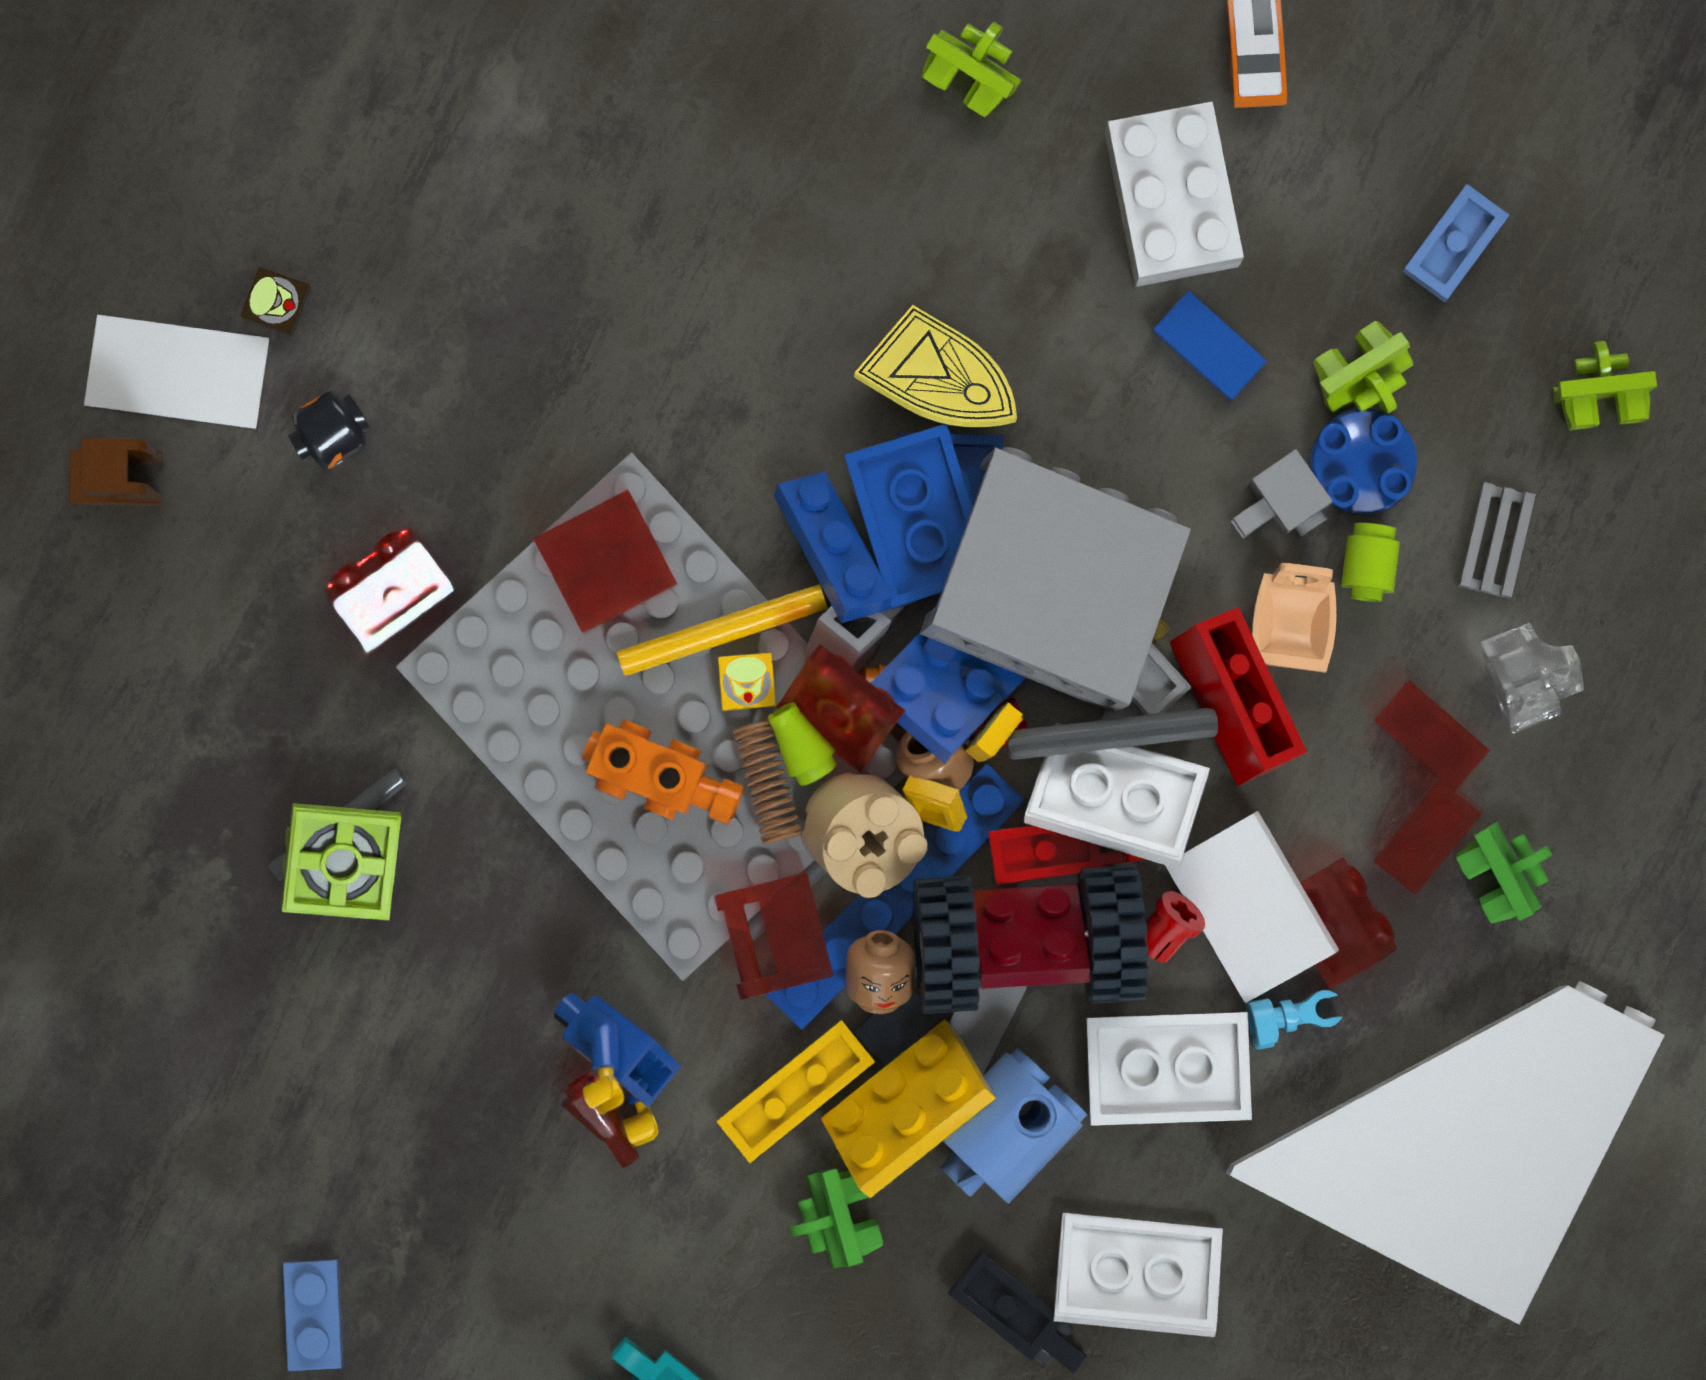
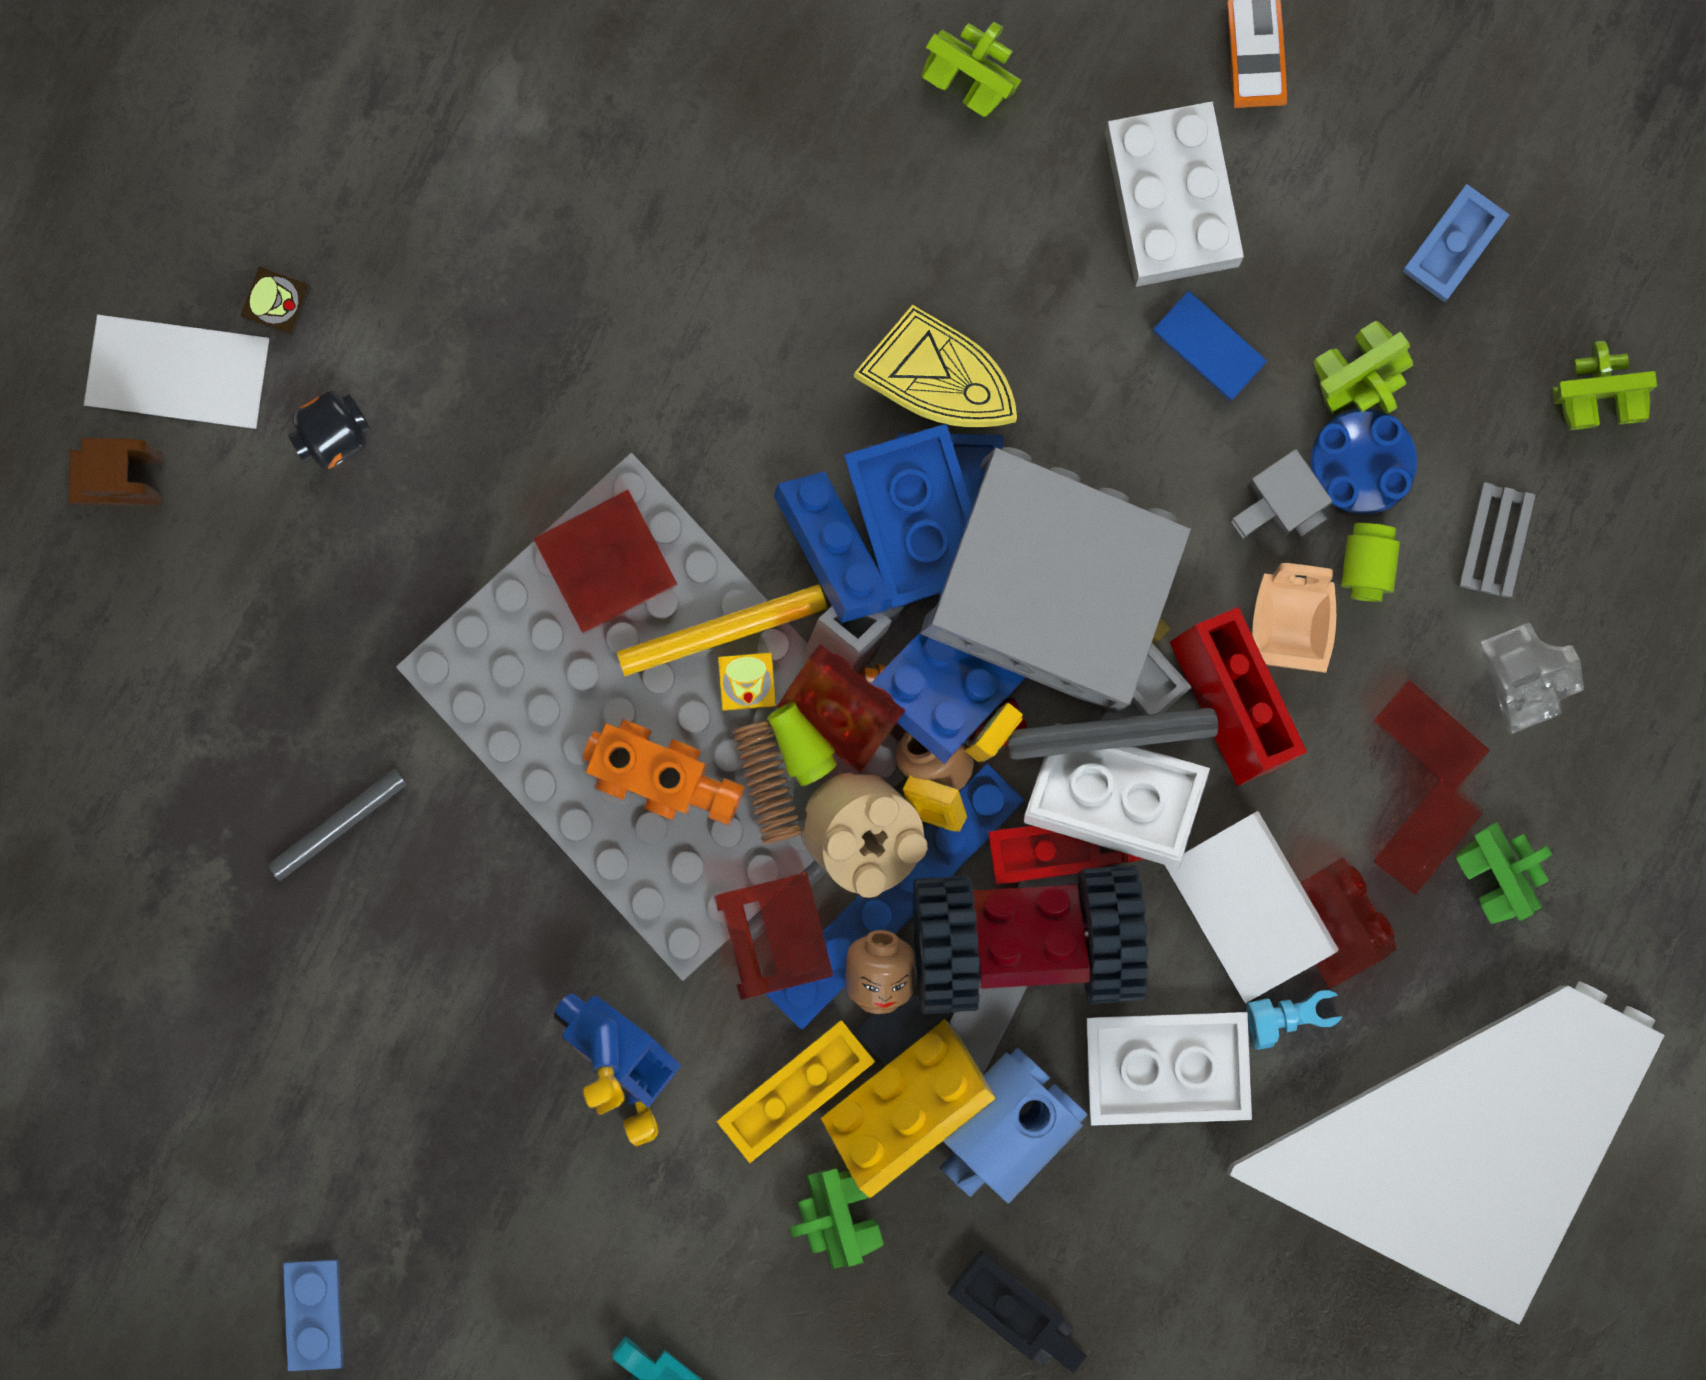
lime piece [281,803,401,920] -> none
bracket [324,528,455,652] -> none
clear red cone [561,1072,640,1168] -> none
white tile [1053,1213,1223,1337] -> none
red bush [1145,891,1205,963] -> none

